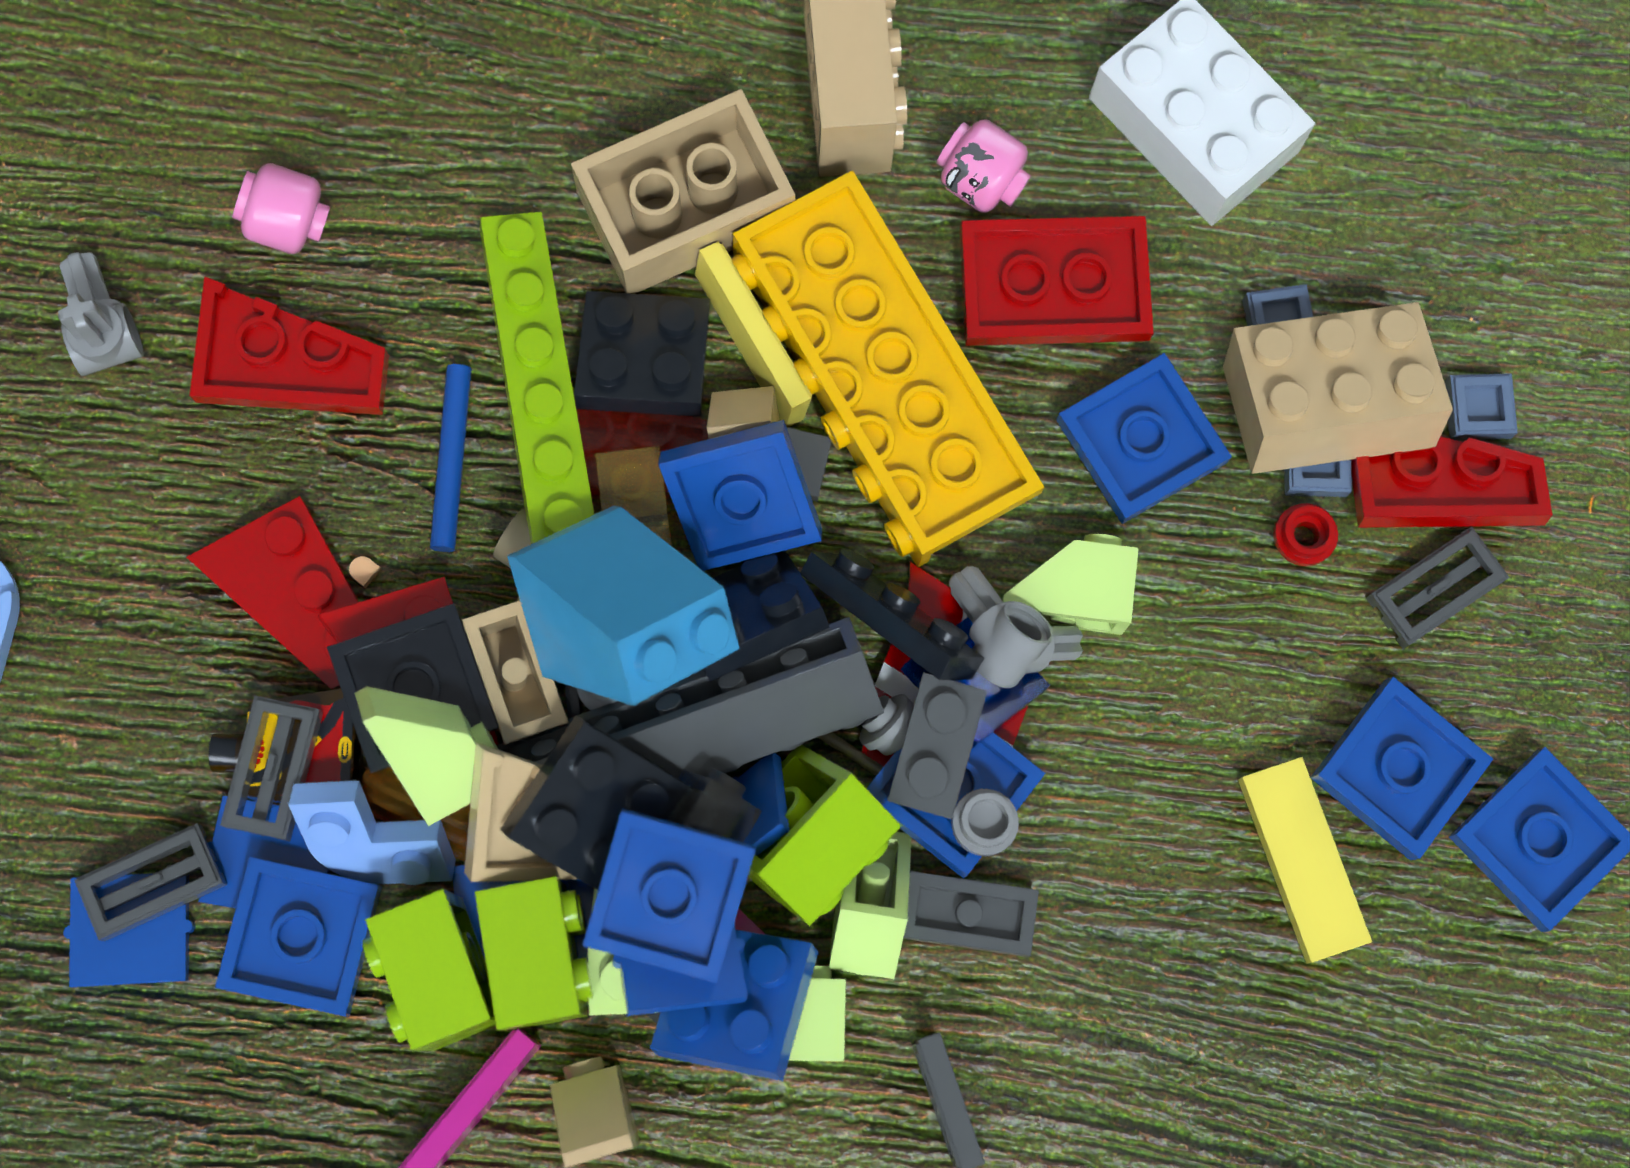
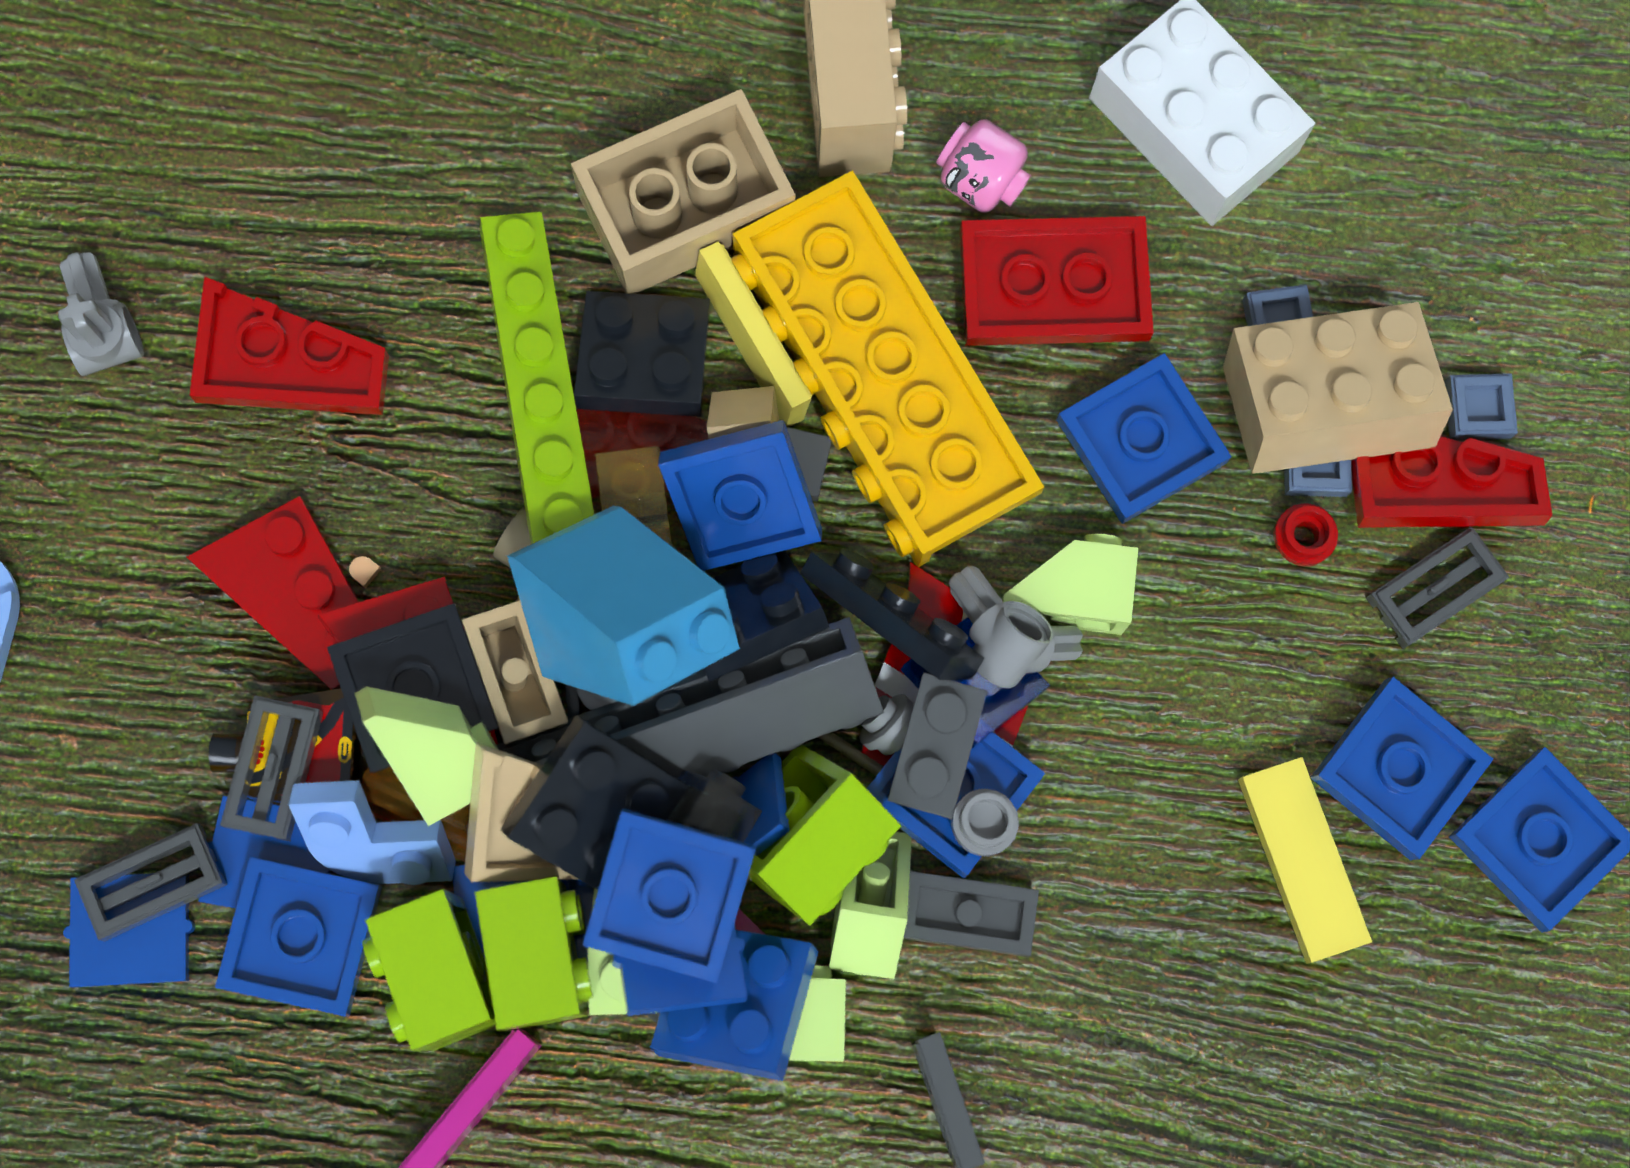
bright pink head [232,163,331,254] -> none
blue bar [430,364,472,552] -> none
tan slope [550,1056,641,1168] -> none

